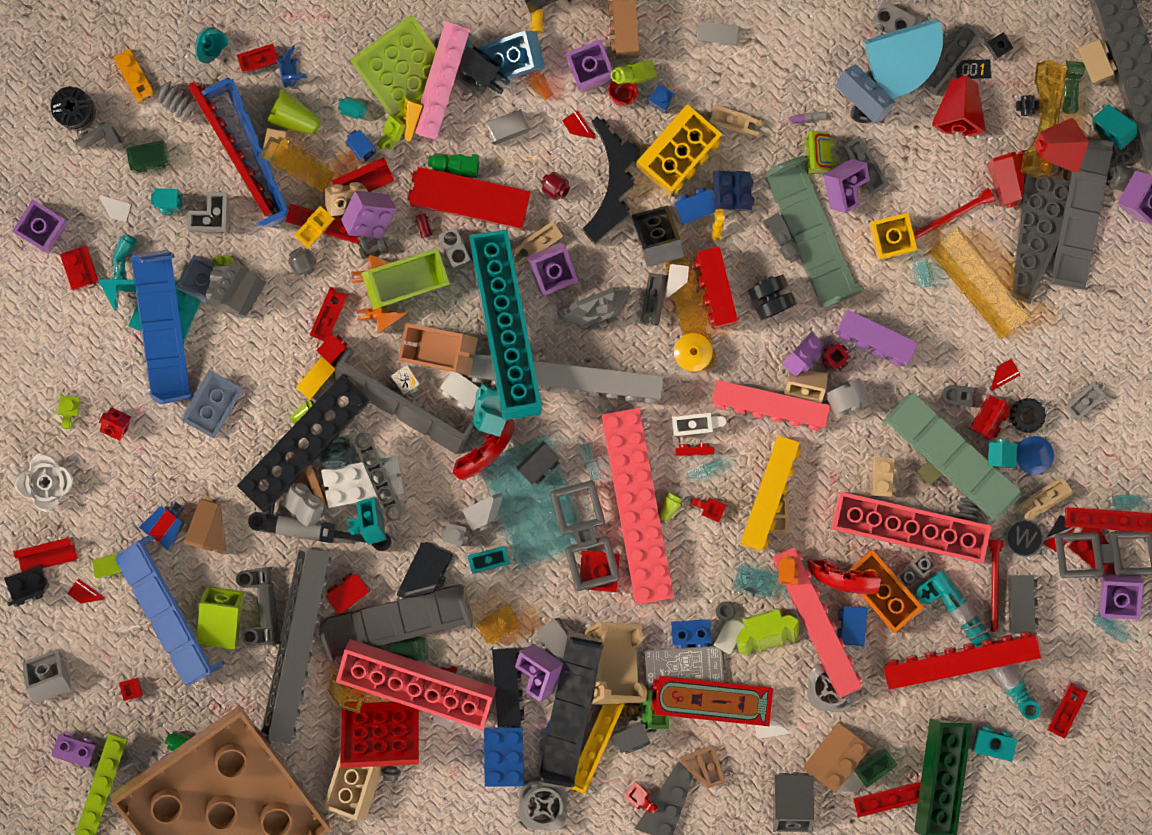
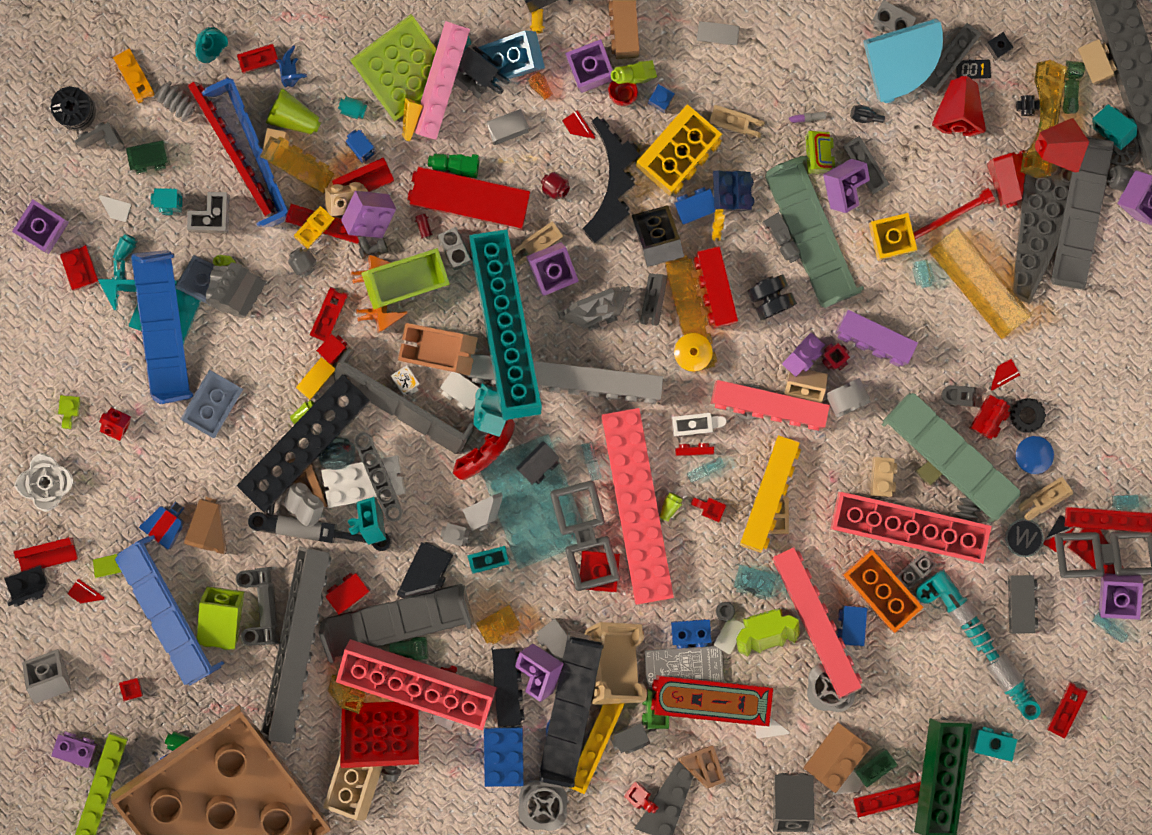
lime plate [377,115,406,150] -> none
dark brown plant [622,703,643,721] -> none
white sticker [666,264,689,297] -> none
orange brick [778,556,798,585] -> none
red brick [807,559,881,594] -> none
sand blue brick [835,64,895,124] -> none
red brick [883,631,1042,690] -> none
teal brick [988,439,1017,468] -> none
red piece [988,540,1004,632] -> none
light grey plate [1064,382,1106,422] -> none

